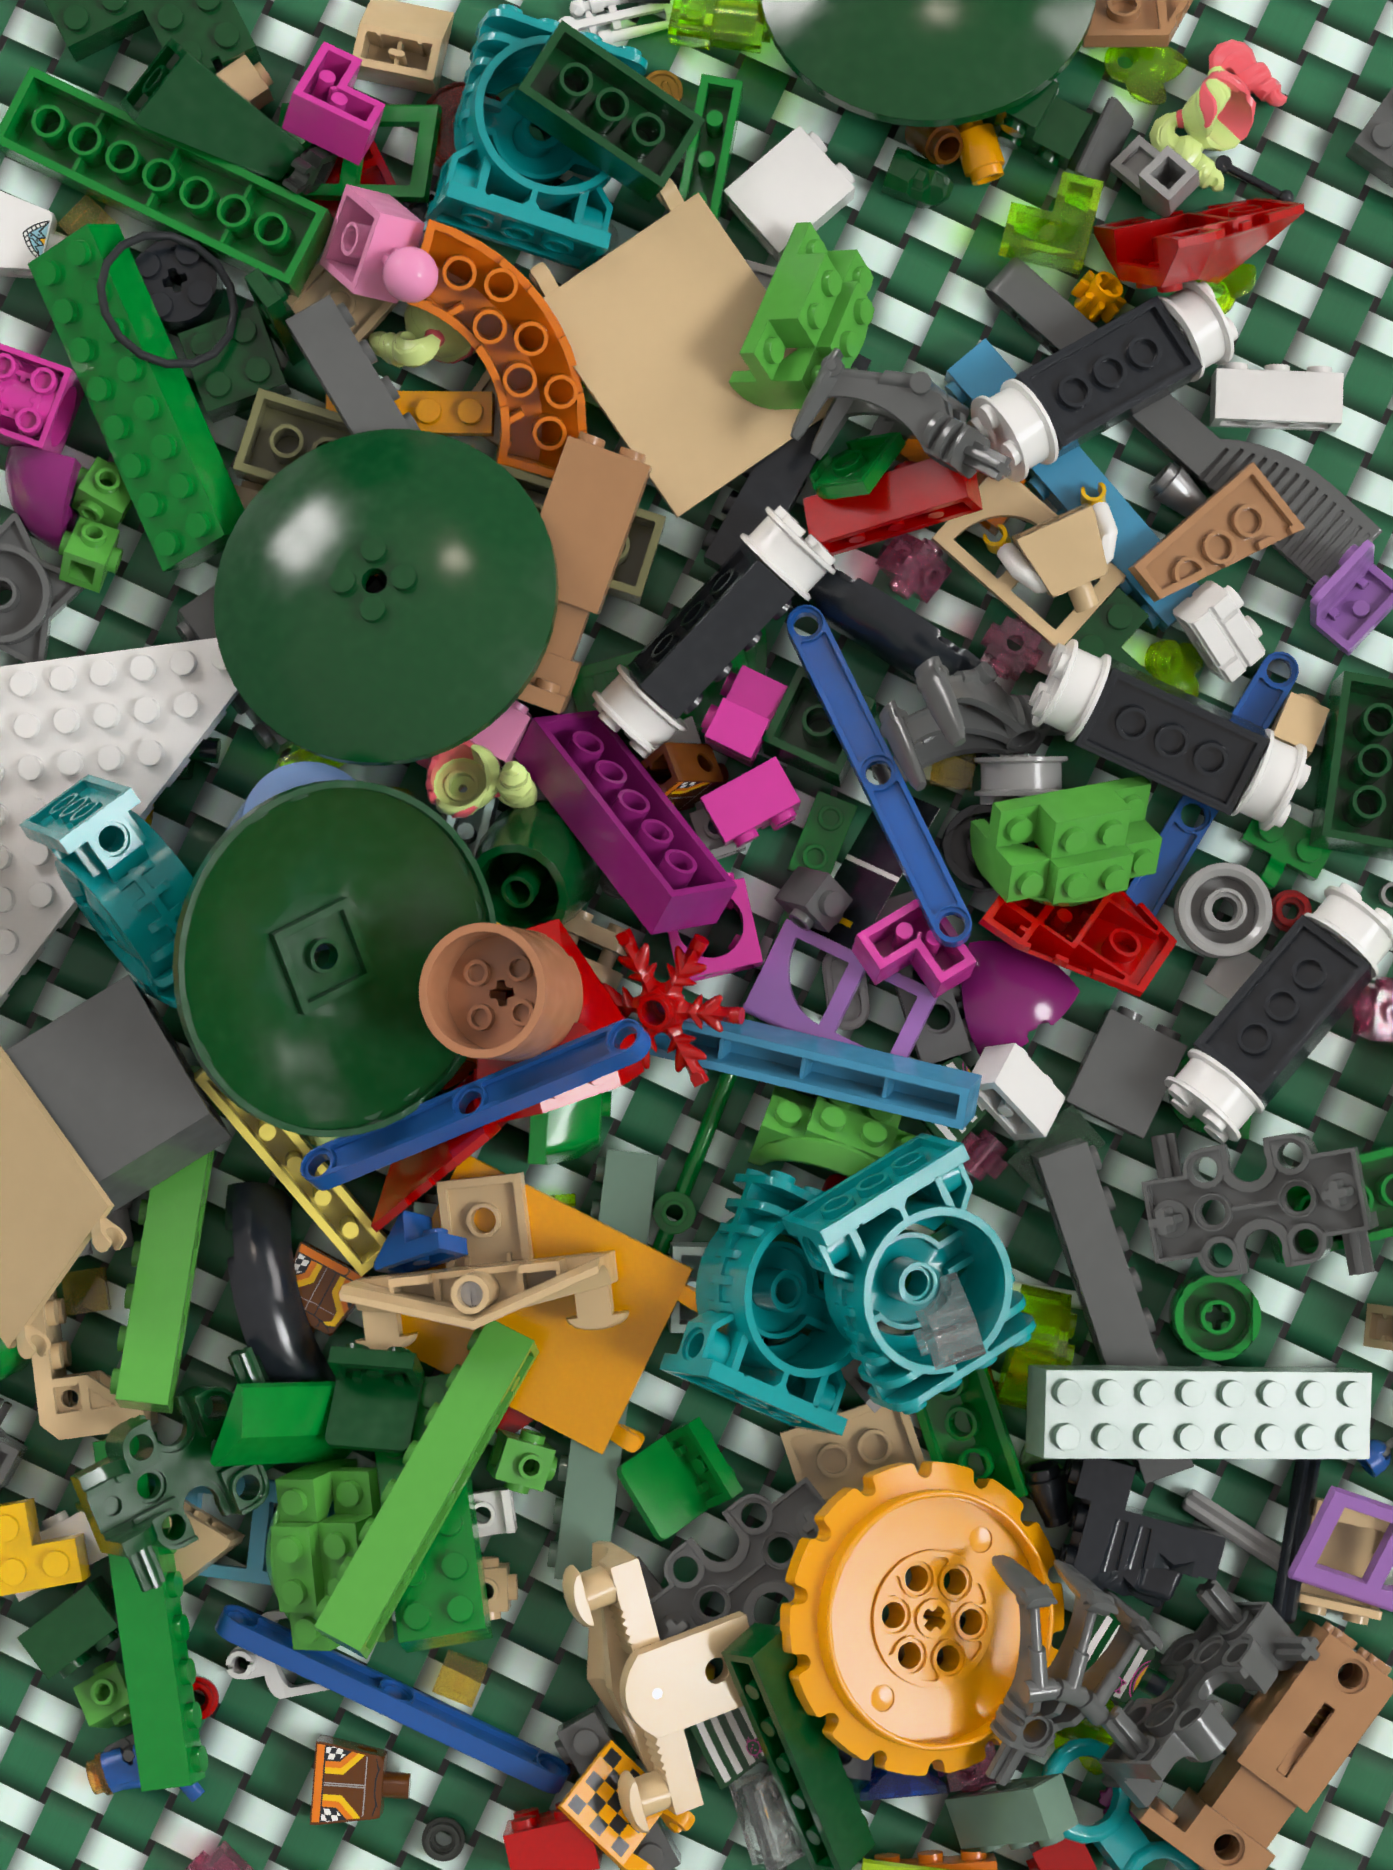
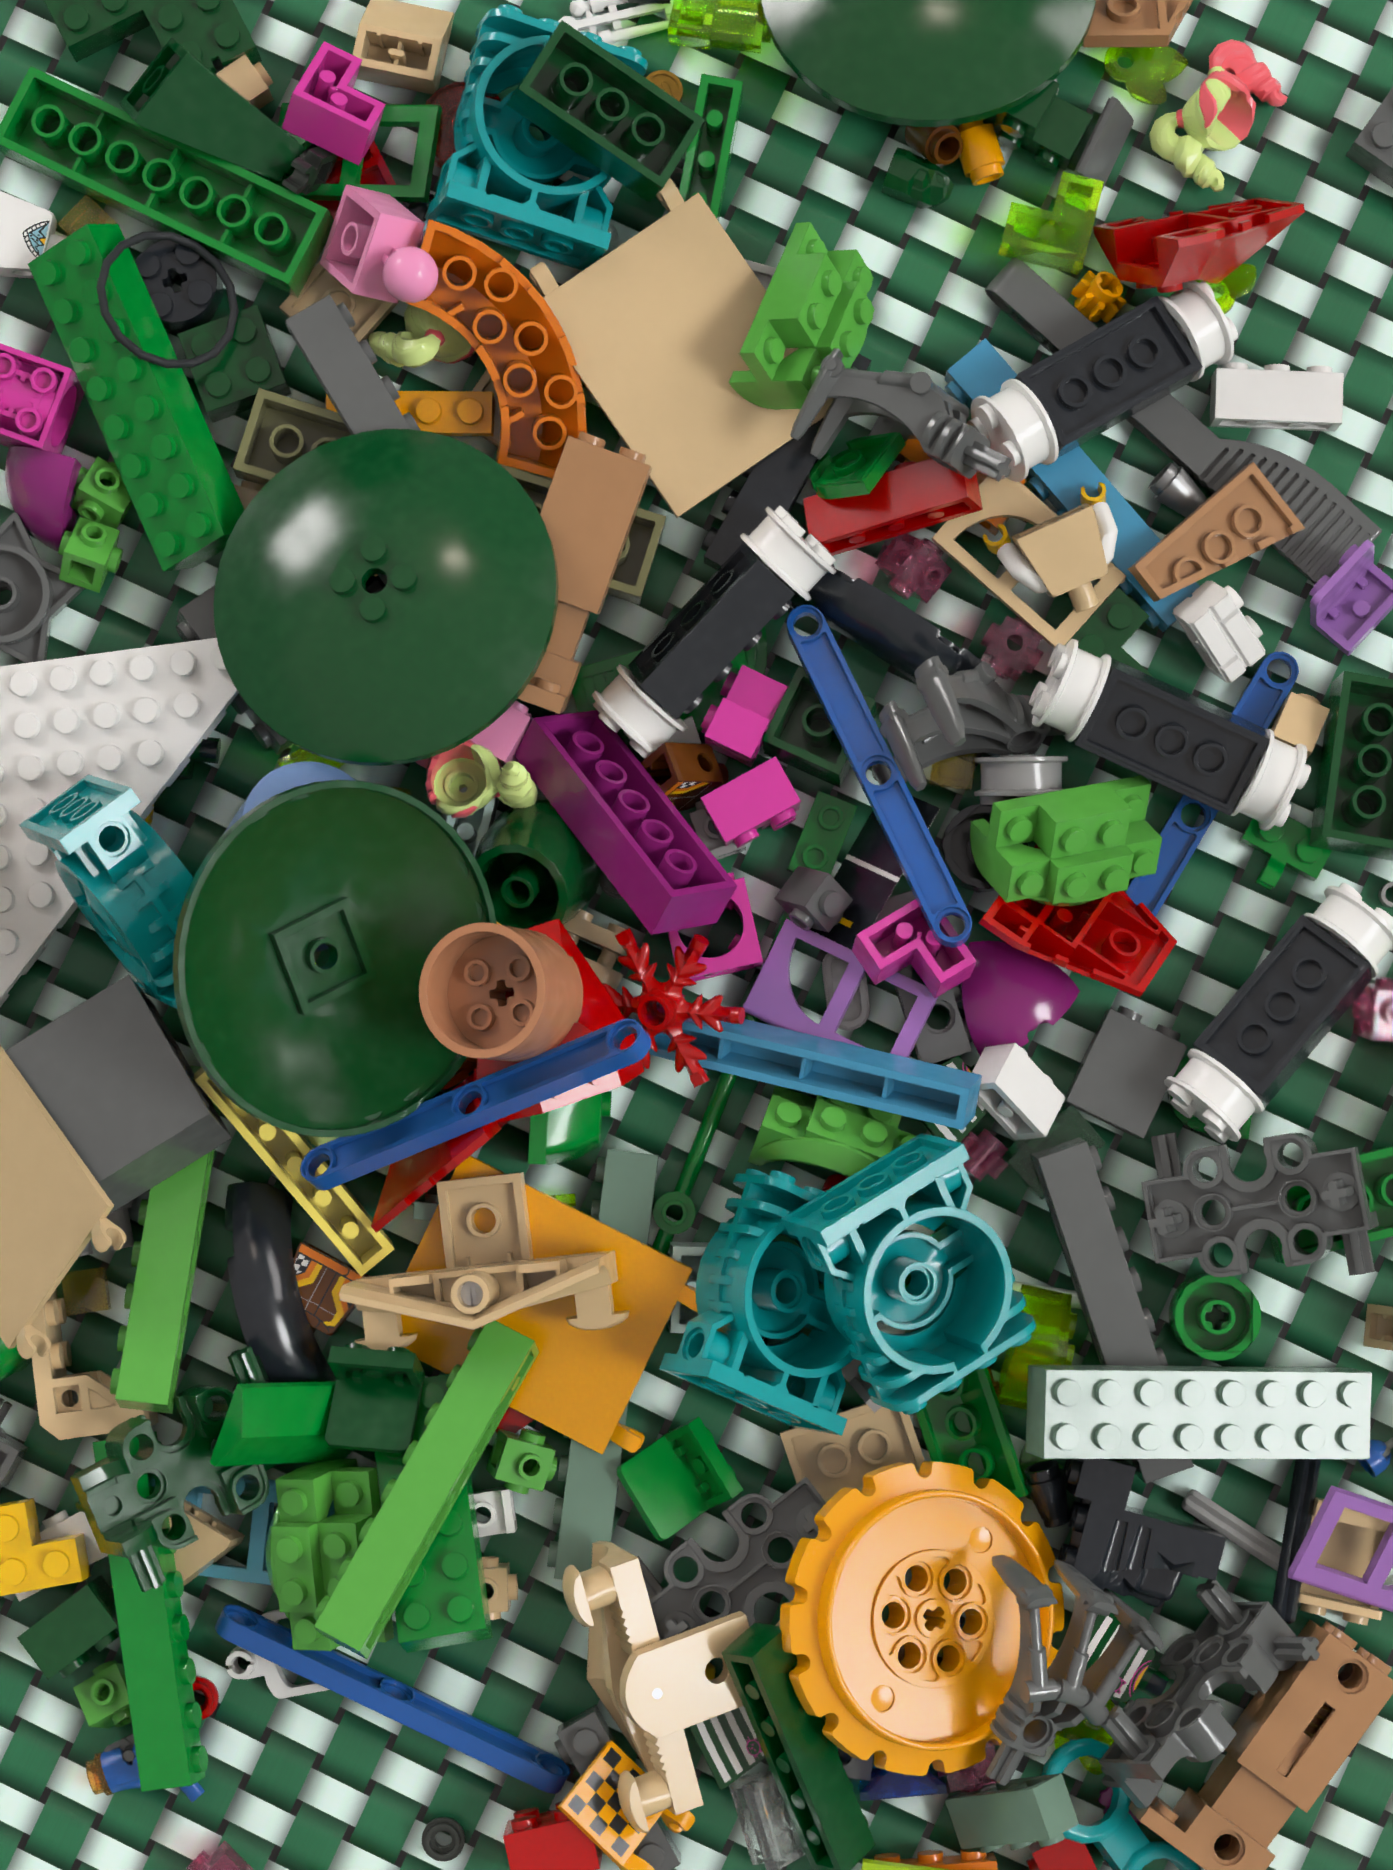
dark green plate [244,268,305,366] -> none
reddish brown torso [310,1735,411,1825] -> none
blue slope [374,1210,468,1274] -> none
clear yellow tile [432,1649,489,1708] -> none
white brick [723,125,855,263] -> none
clear arch [913,1272,986,1370] -> none
light grey brick [1110,135,1200,217] -> none
clear neon green plate [1145,639,1204,697] -> none
light grey wheel [1174,862,1272,959] -> none
white sticker [1203,951,1262,1000] -> none
black hinge [1215,155,1294,202] -> none
red plate [1271,890,1312,932] -> none

